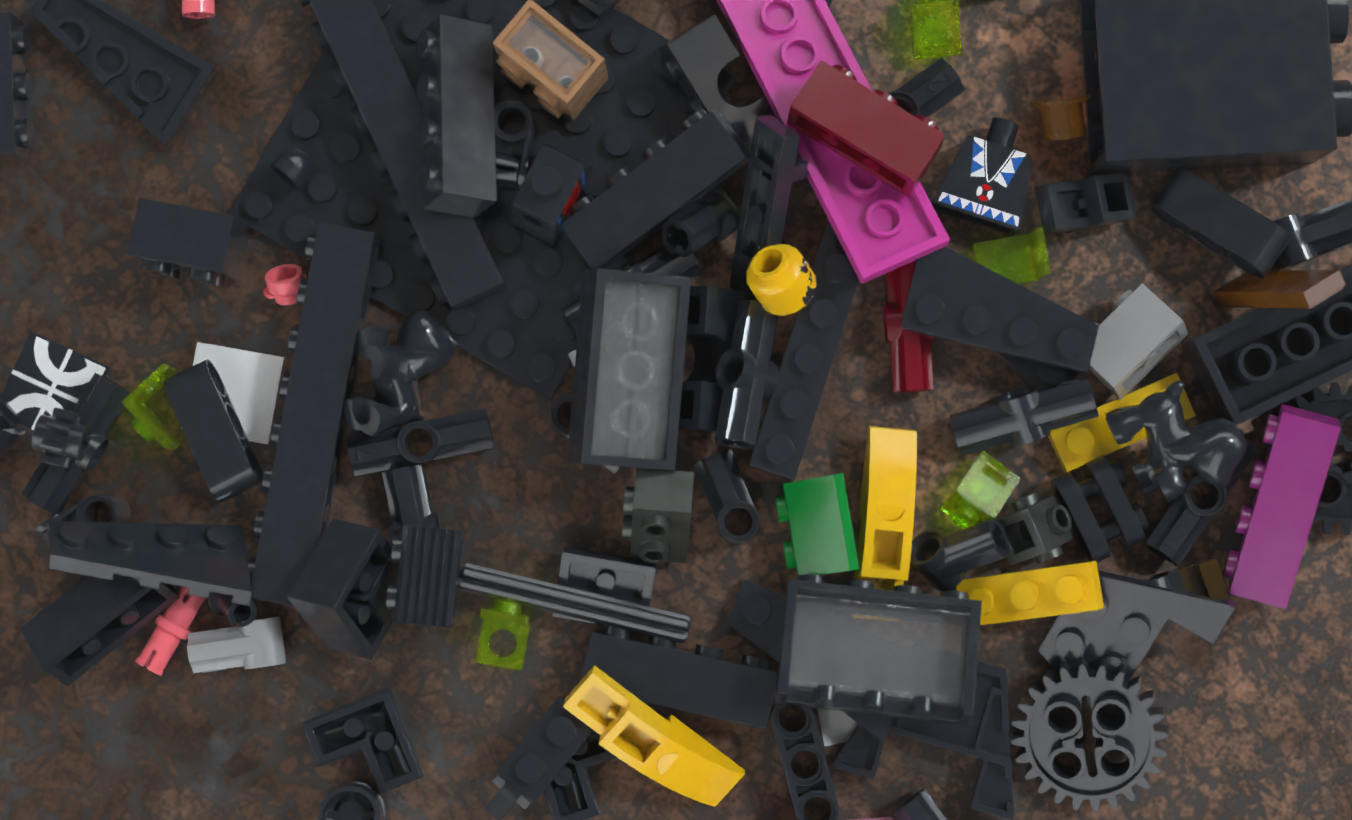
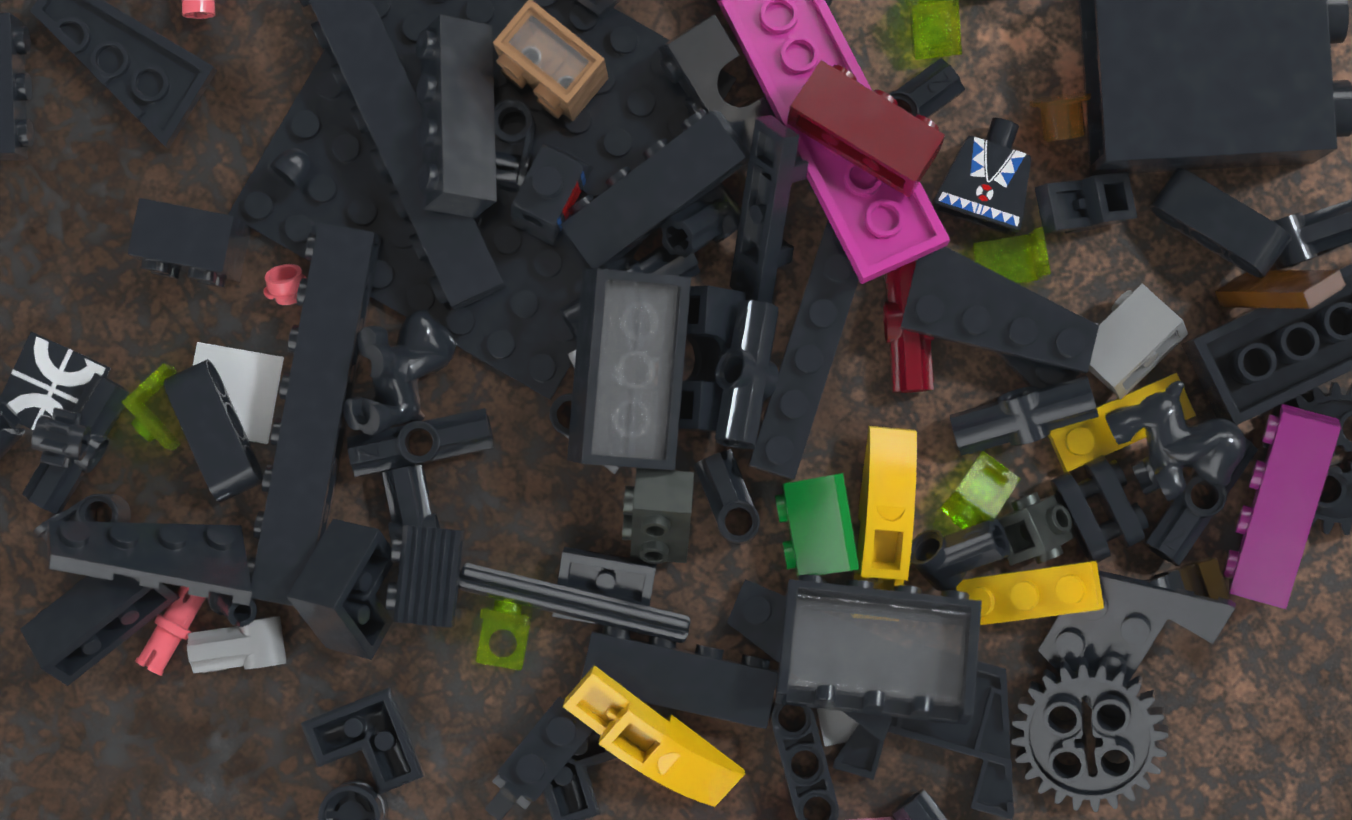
yellow head [746,244,817,316] -> none

